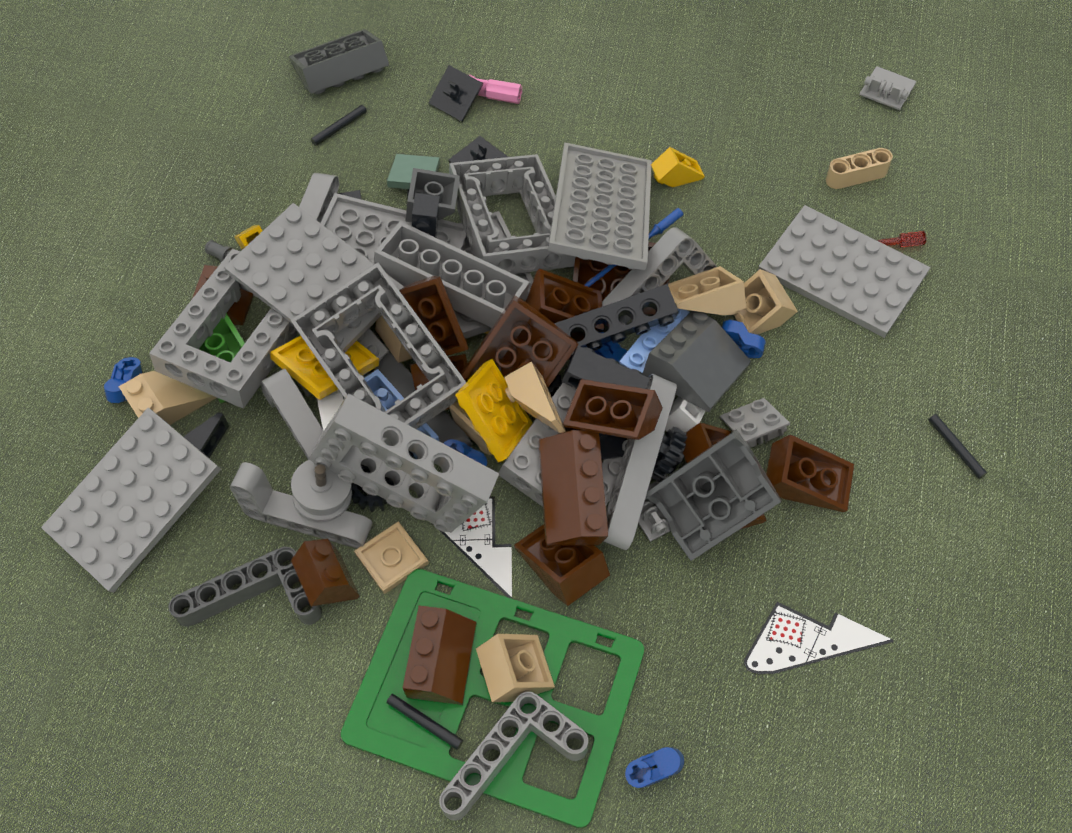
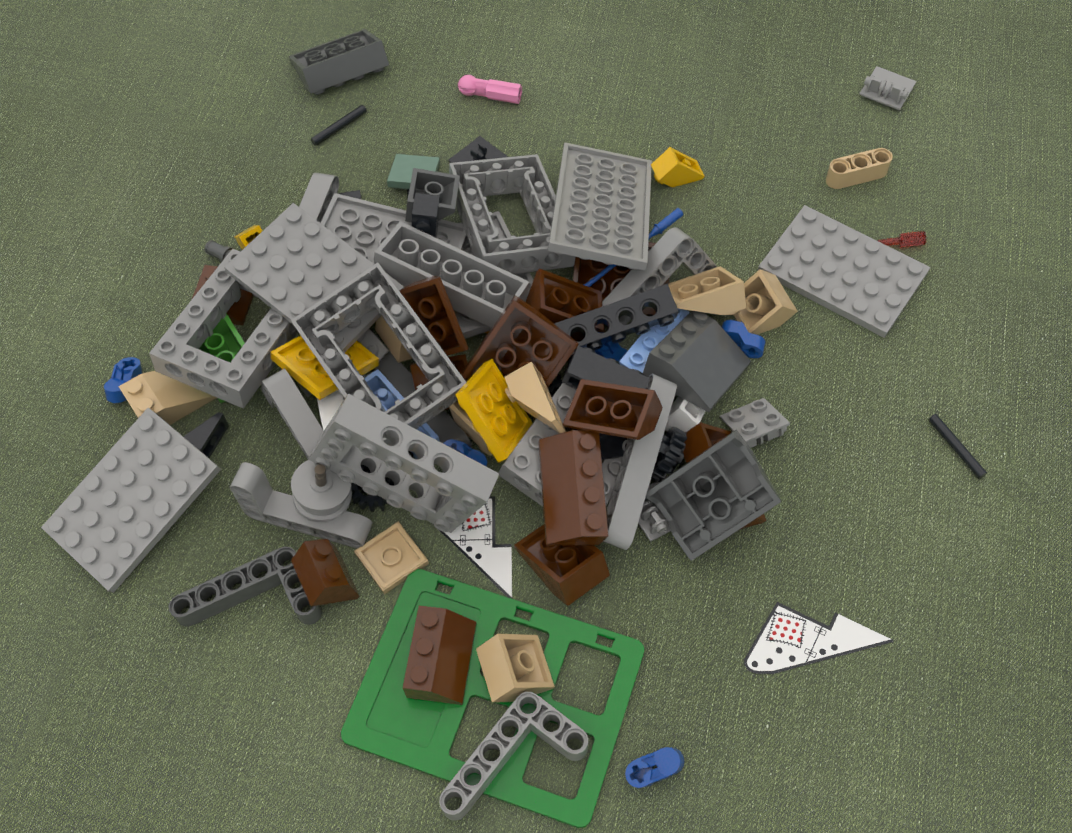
black bar [386,694,464,750] -> none
black piece [428,65,483,122] -> none
reddish brown slope [766,434,854,512] -> none

